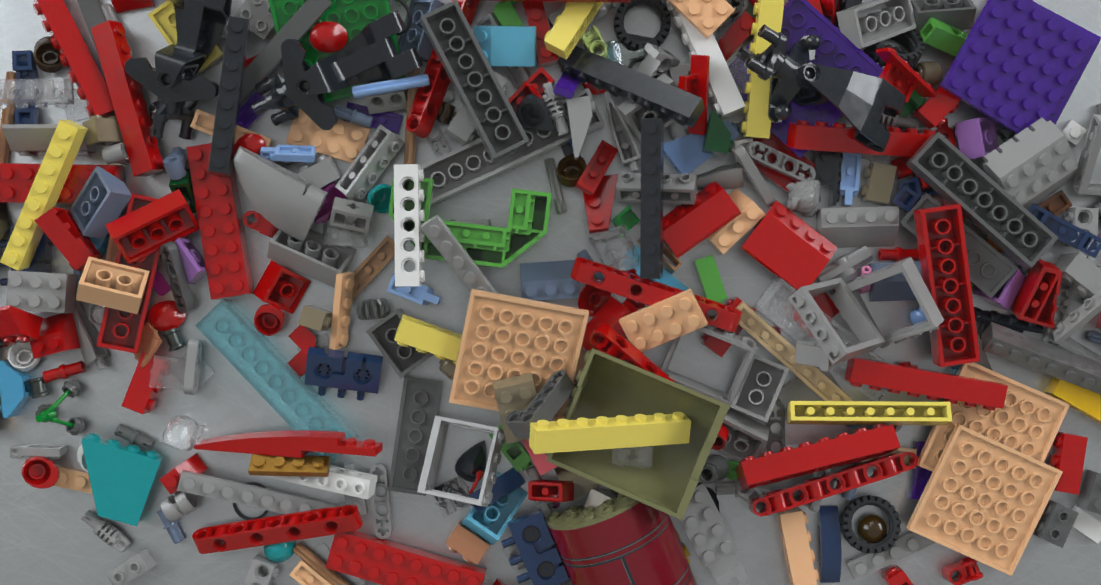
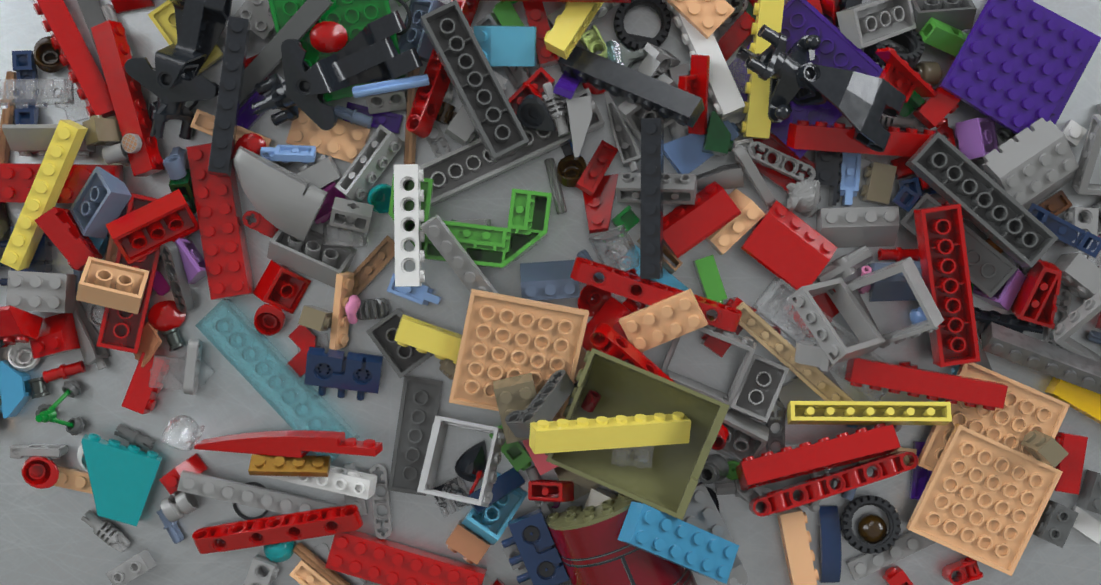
none -> light grey tile [121,133,142,153]
none -> bright pink arm [345,295,361,324]
none -> dark red hinge [581,390,601,412]
none -> dark azure brick [618,501,739,584]
none -> dark tan brick [1020,430,1069,468]

